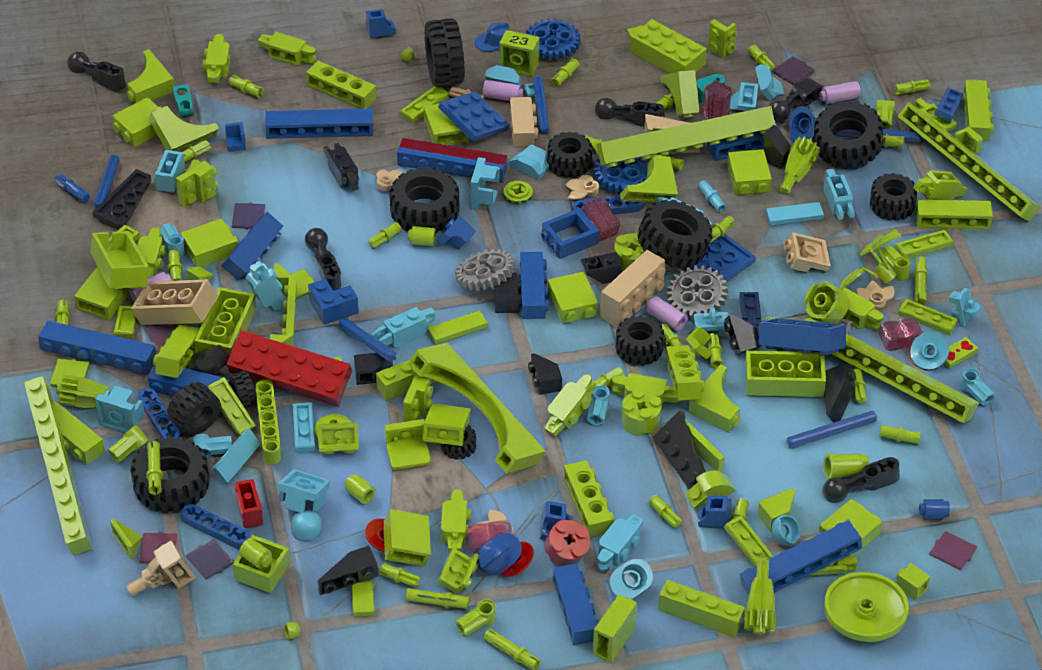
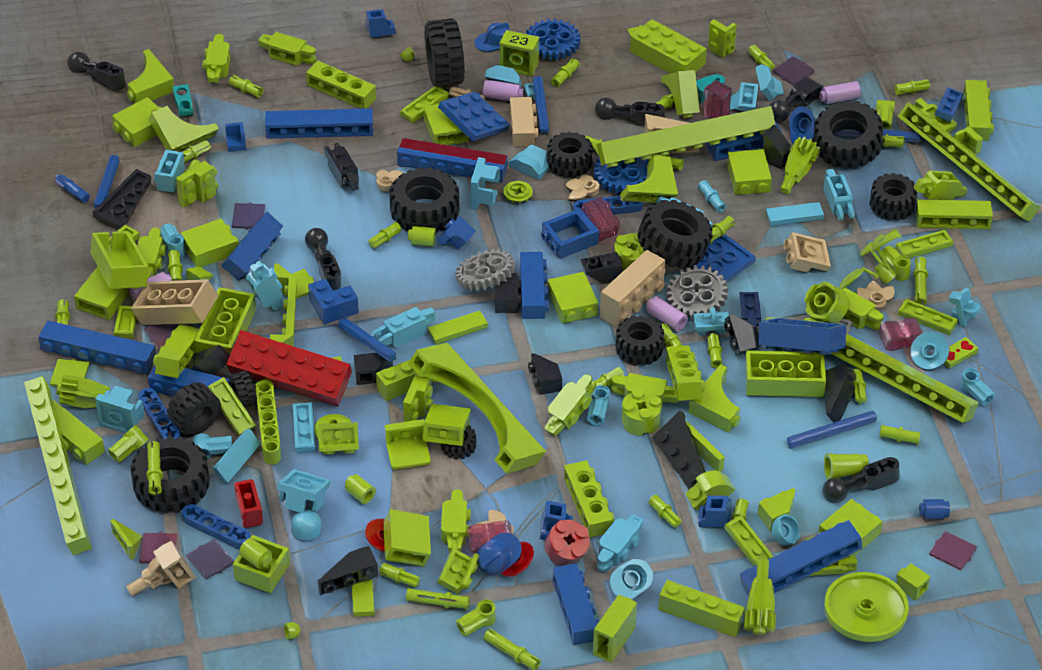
lime bracket [686,326,712,360] -> none

